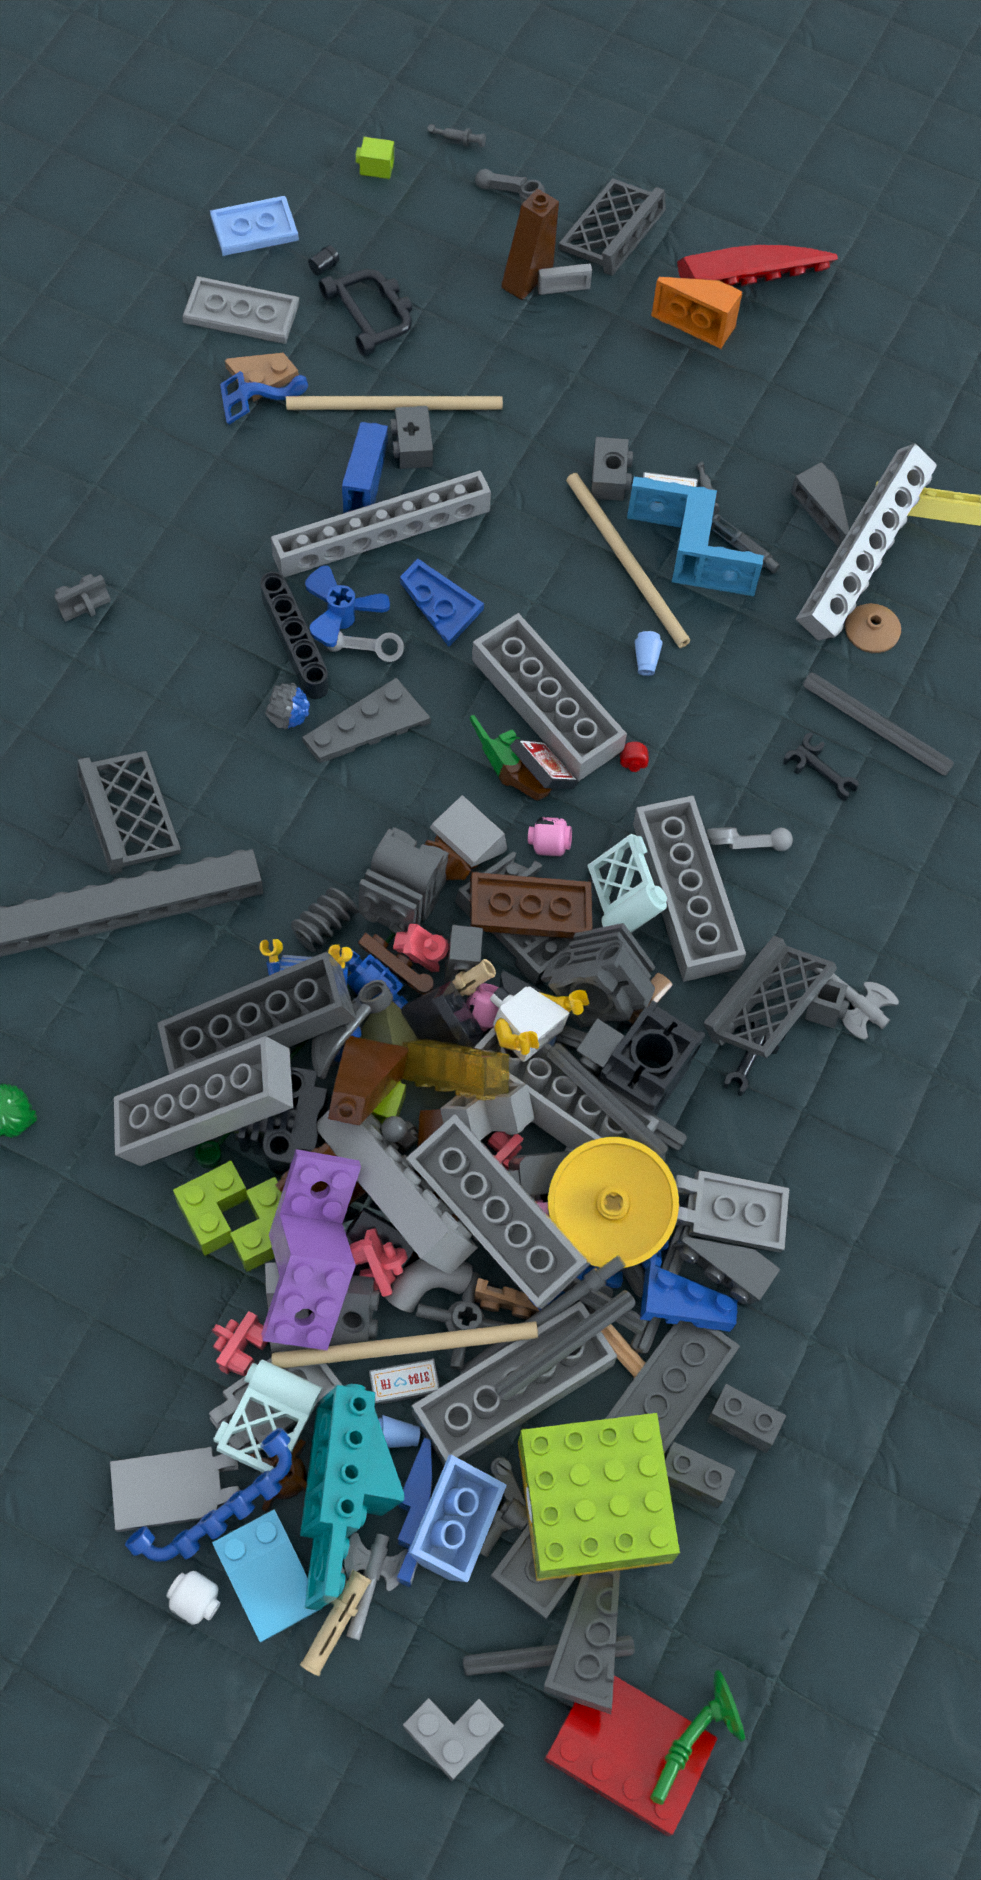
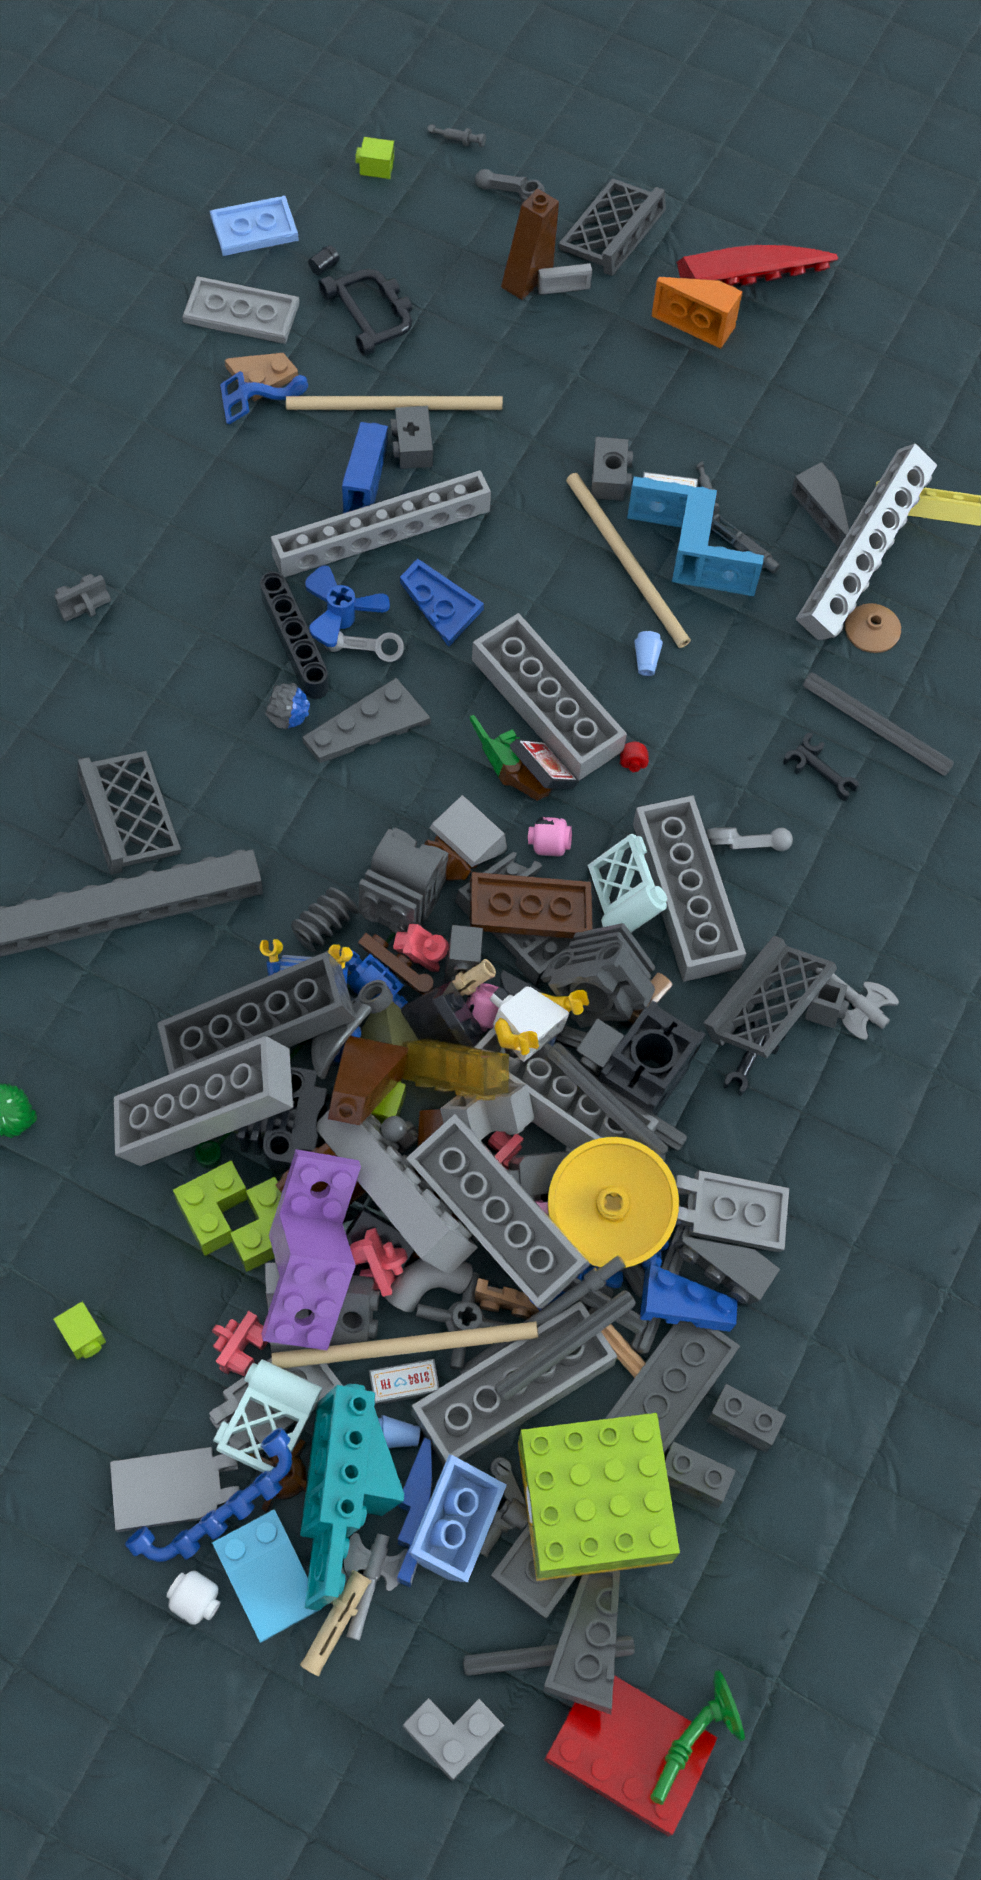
none -> lime brick [54,1301,106,1360]

